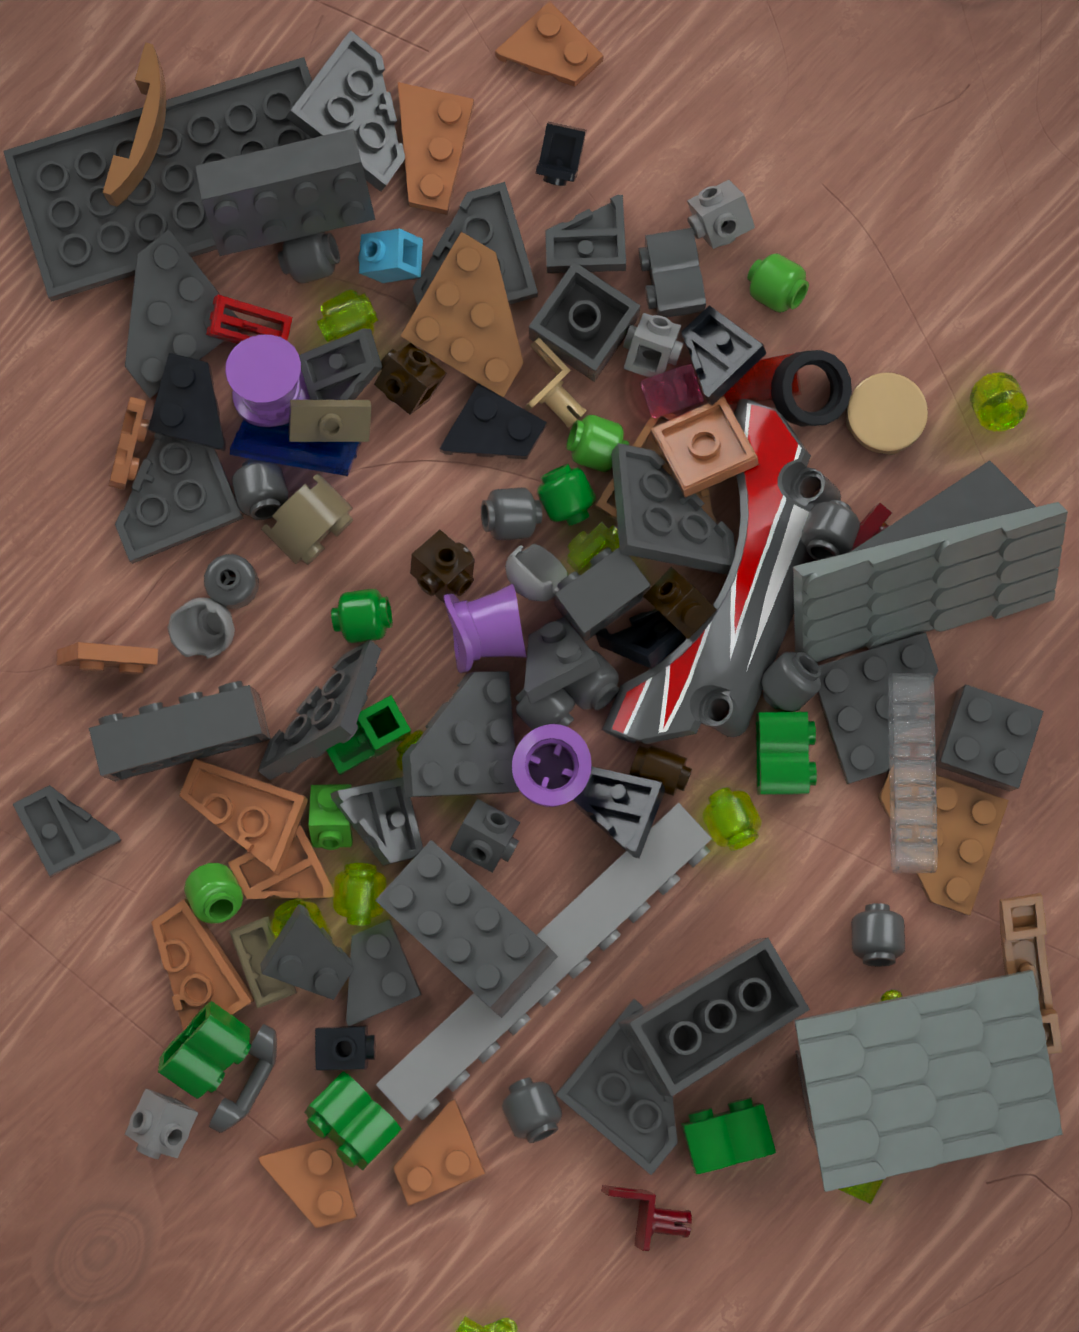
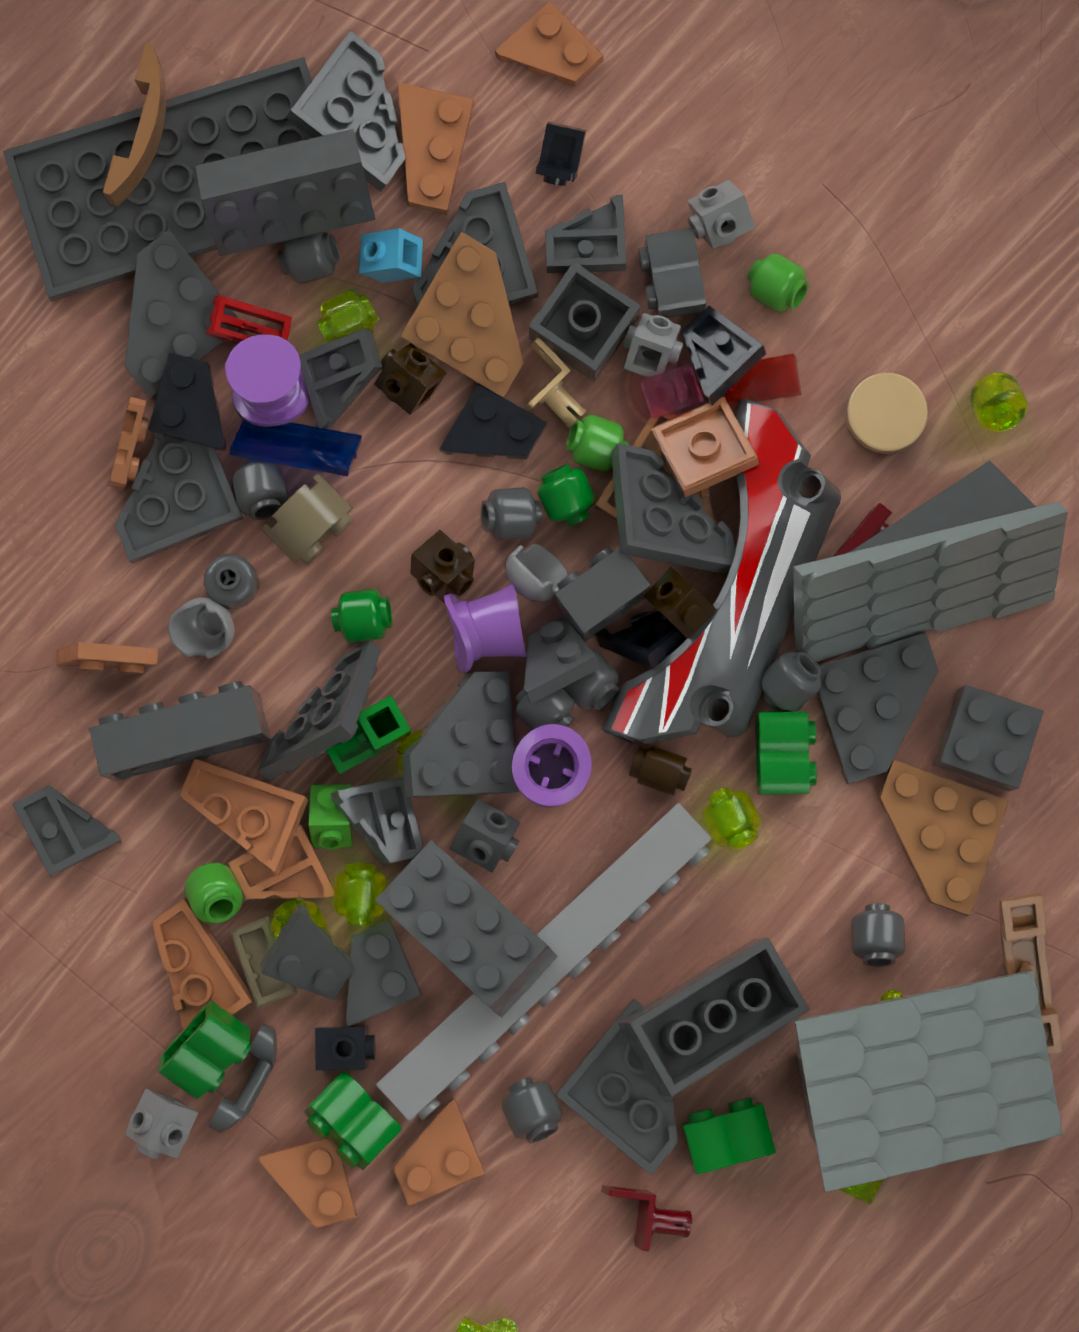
dark tan plate [288,400,372,442] -> none
clear neon green bracket [567,522,620,572] -> none
black wing [574,766,665,859] -> none
black tyre [771,350,852,427] -> none
dark grey head [801,500,860,560] -> none
clear beam [888,673,938,873] -> none

